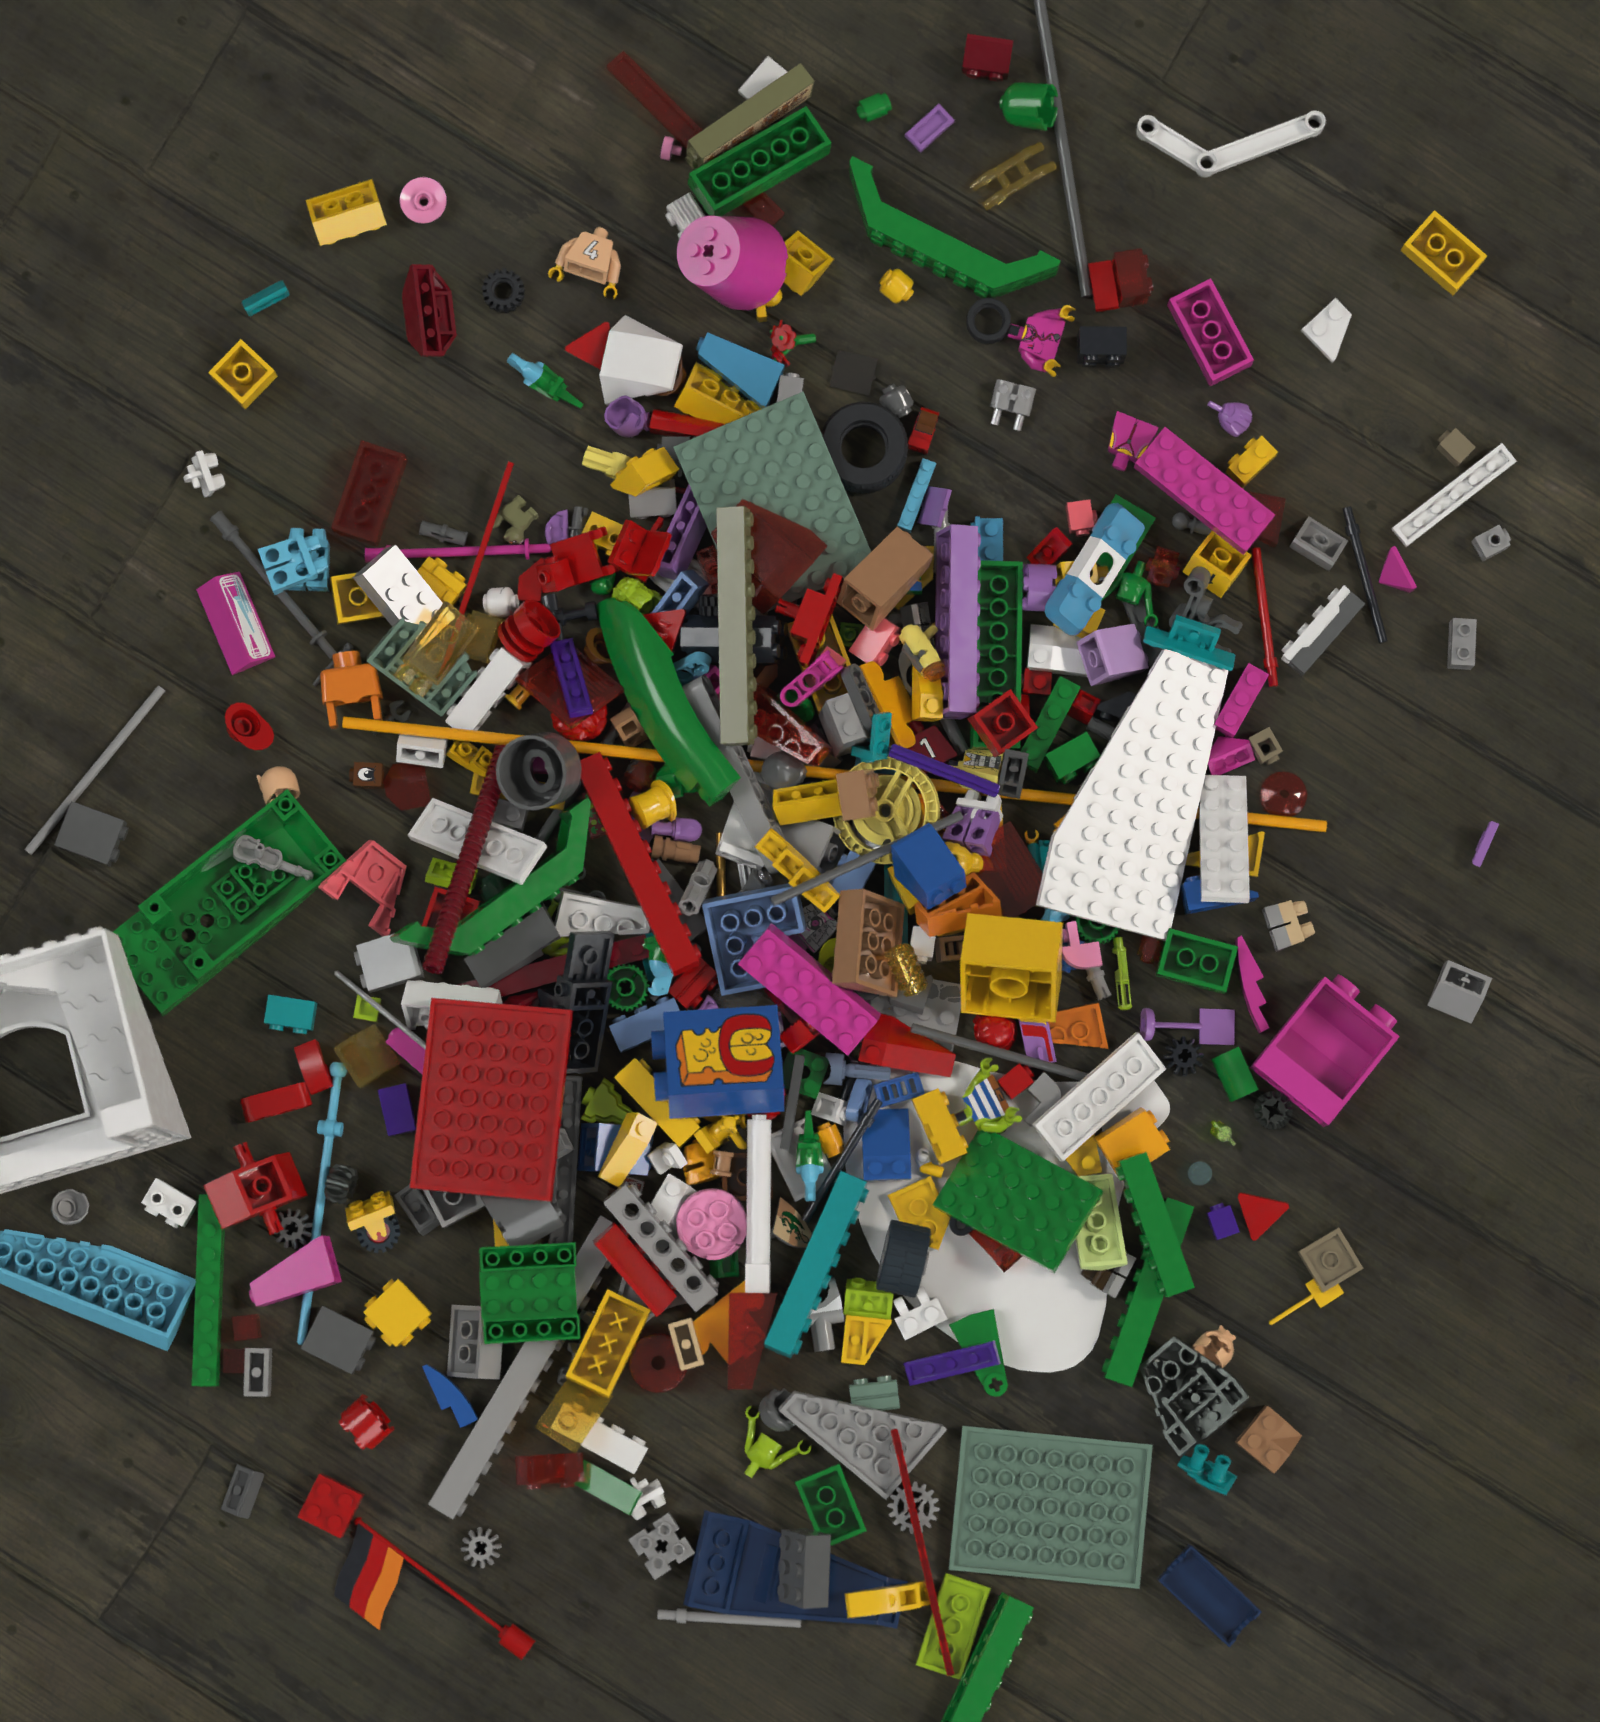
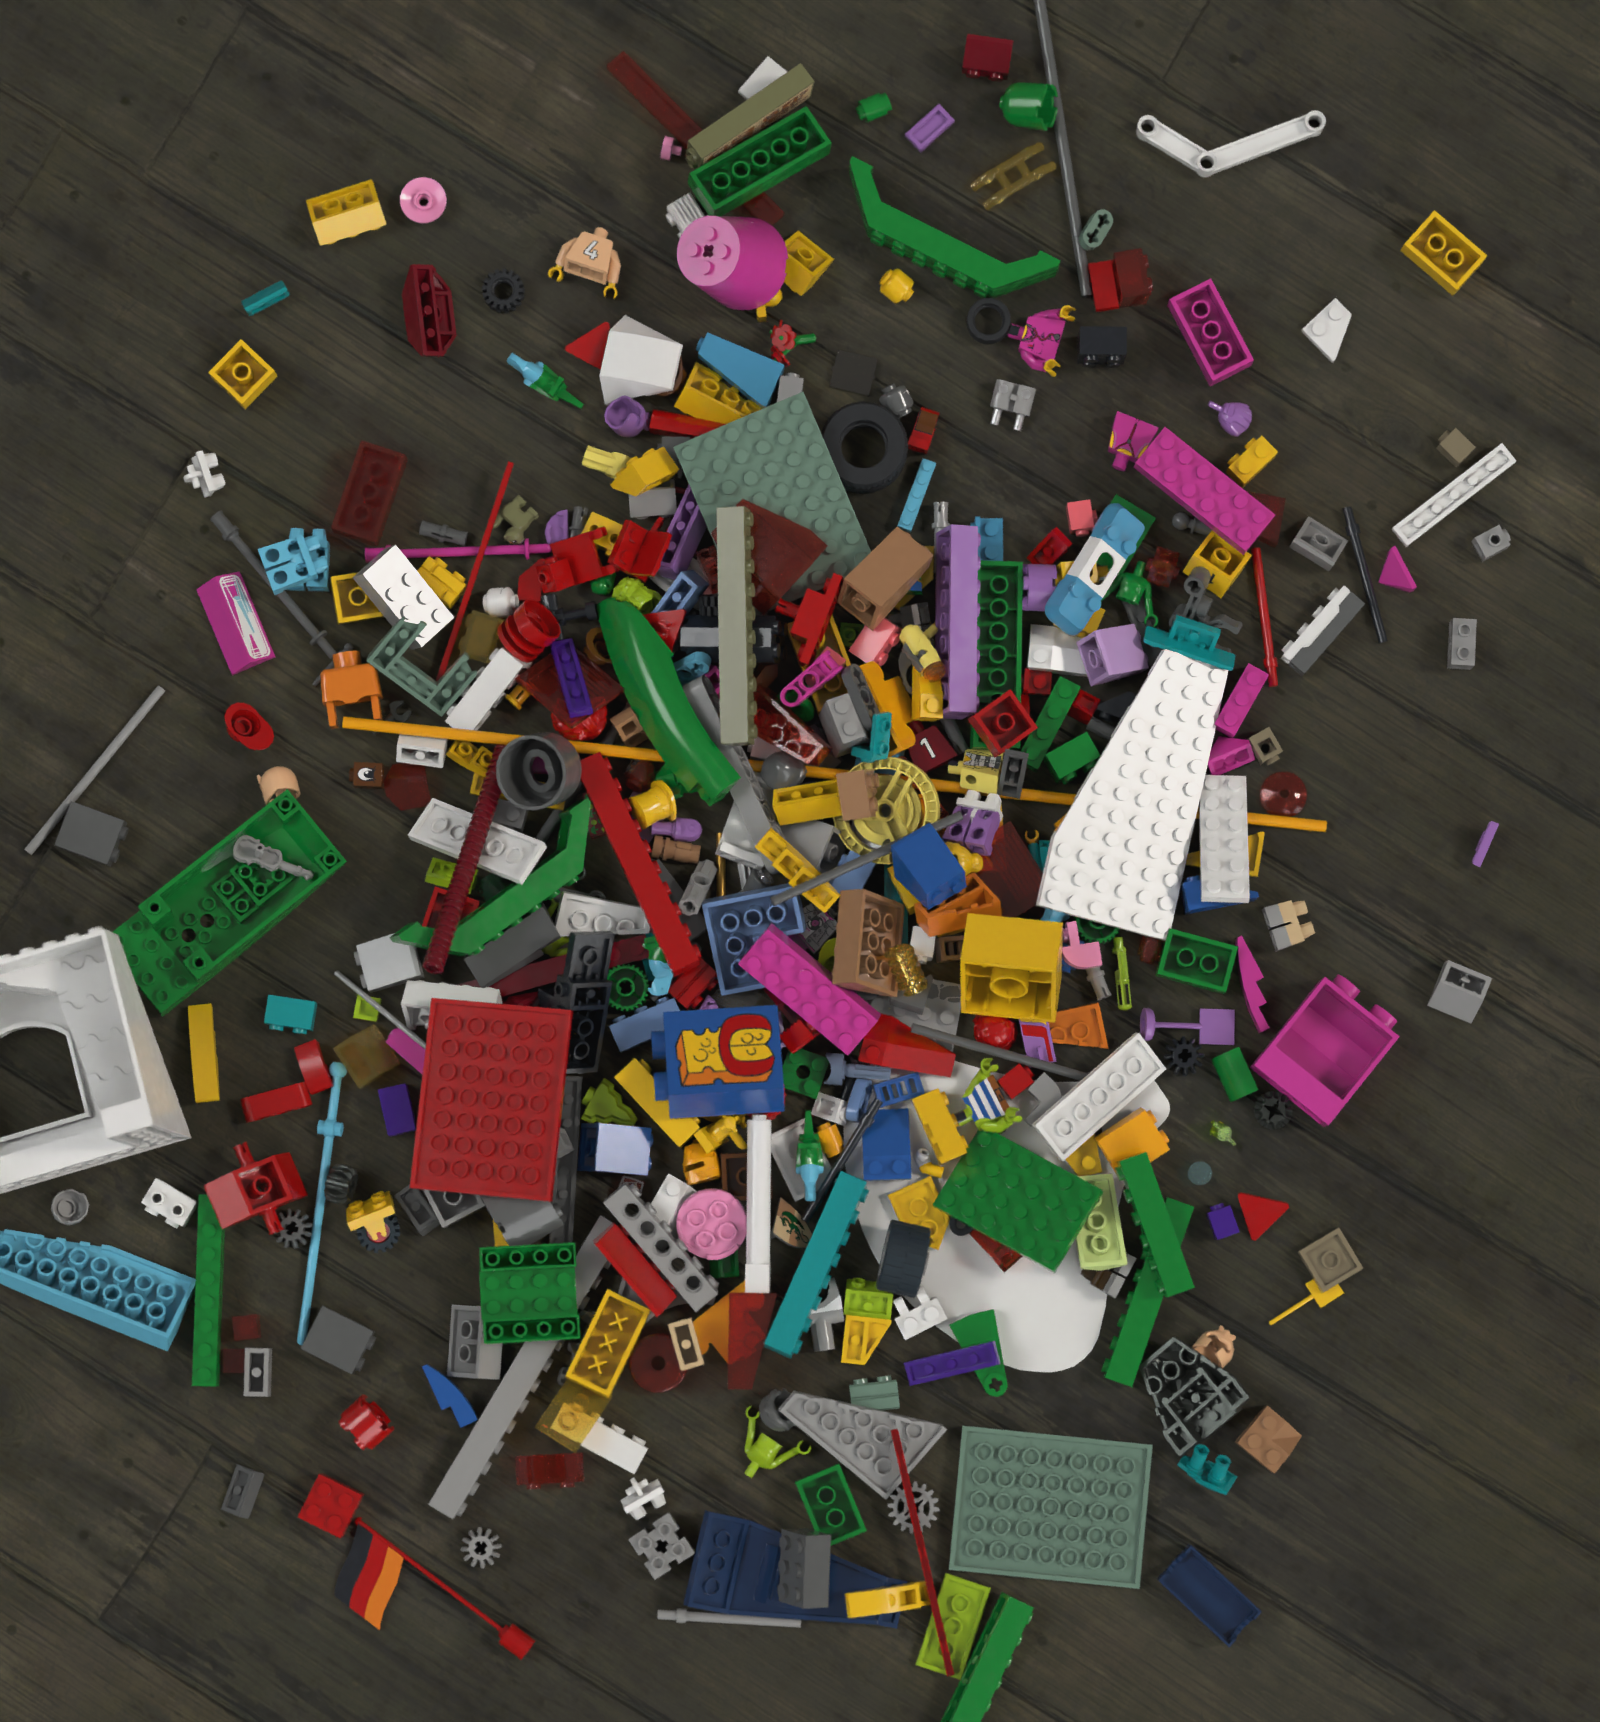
dark pink slope [249,1235,342,1307] -> none
coral wing [318,840,407,937] -> none
yellow brick [363,1279,432,1347] -> none
clear yellow tile [394,601,479,697] -> none
piece [573,1460,642,1516] -> none
yellow slope [598,1112,658,1187] -> none
white bracket [647,1142,688,1174] -> none
medium nougat bush [710,1150,734,1177] -> none
dark grey tile [780,1054,805,1150] -> none
dark purple axle [888,744,1000,797] -> none
medium lavender piece [917,486,952,527] -> none
none -> yellow slope [188,1003,220,1103]
none -> sand green beam [1079,209,1113,251]

